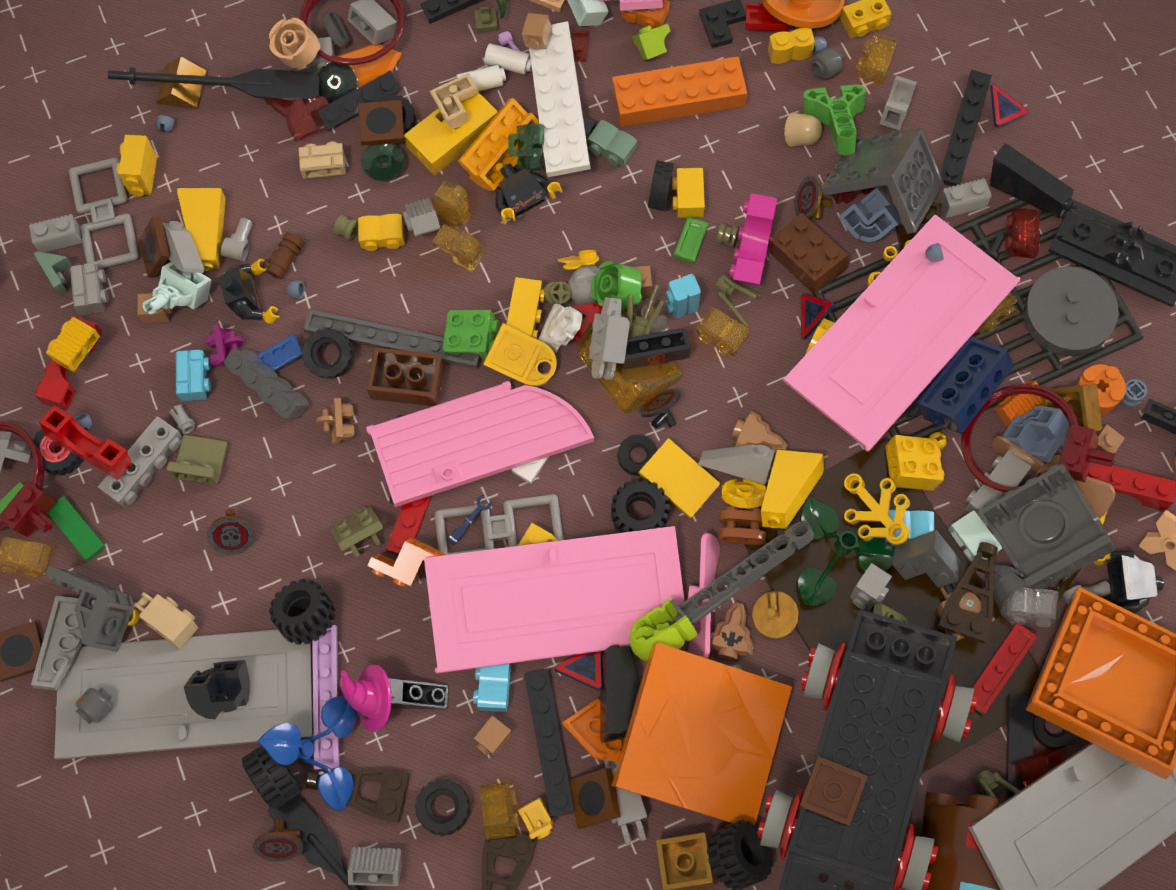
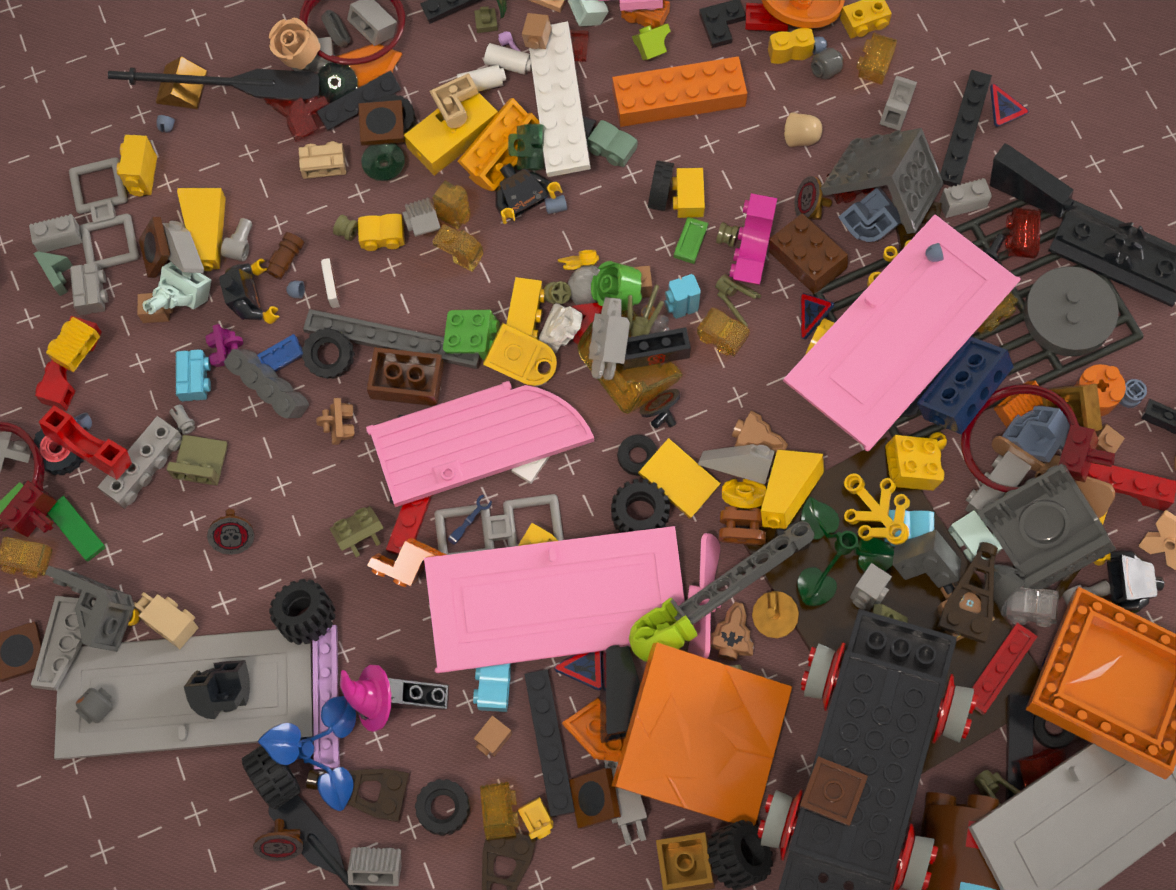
bright green beam [803,85,866,155] -> none
none -> white tile [321,258,340,308]
none -> sand blue hinge [545,195,567,214]

